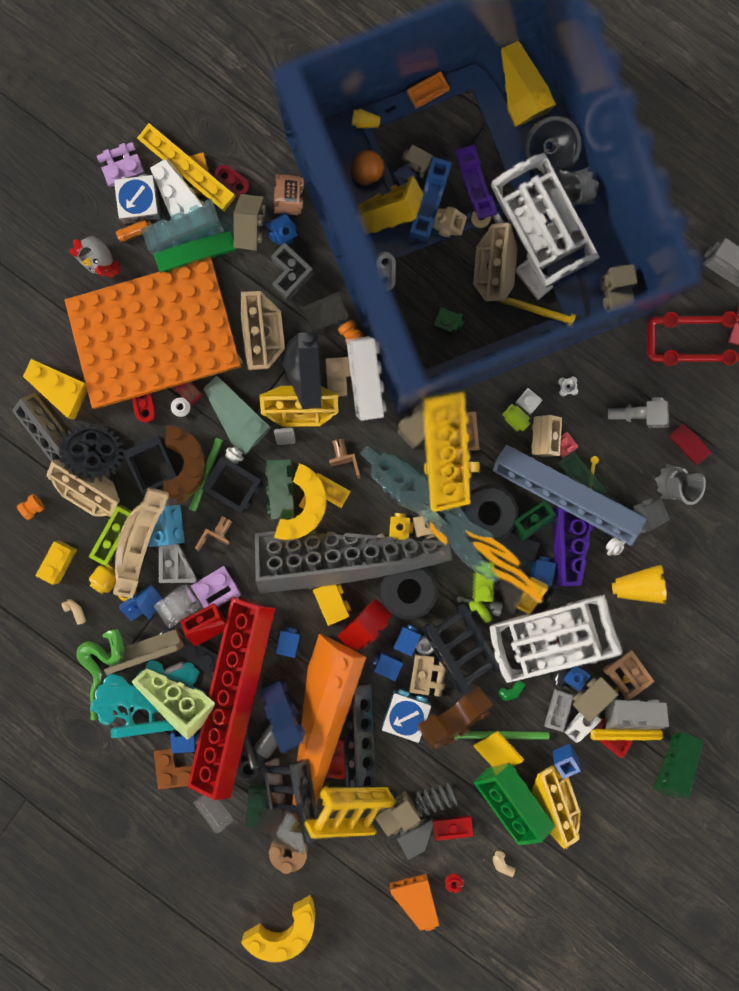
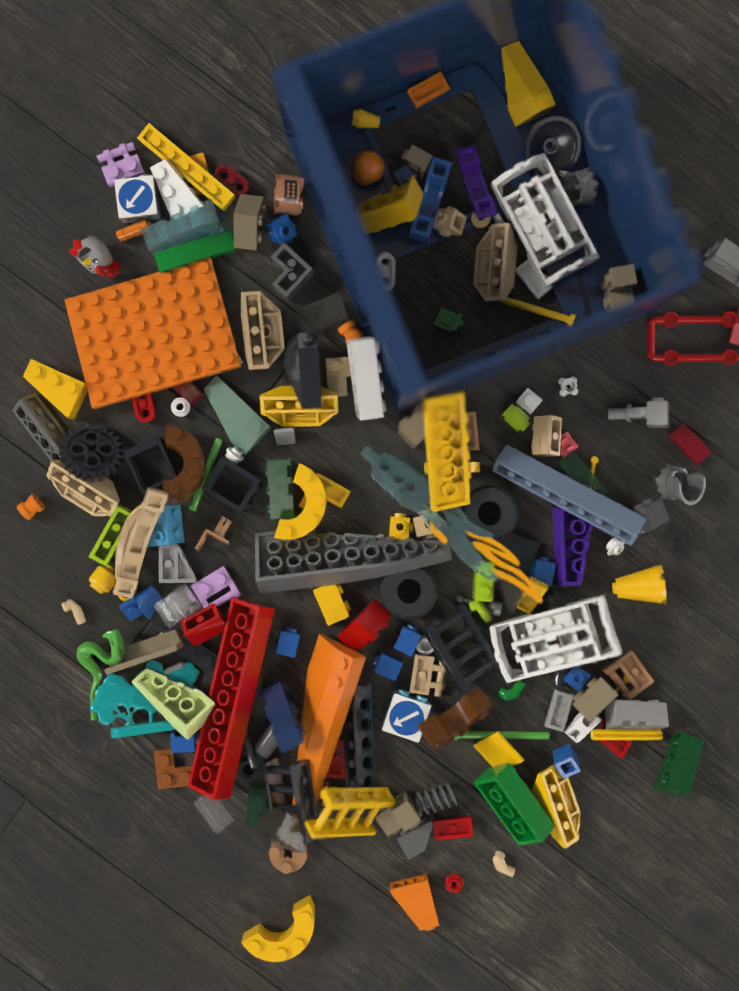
yellow brick [36,541,78,585] -> none
medium nougat bracket [329,439,360,479] -> none
dark green brick [514,501,556,541] -> none

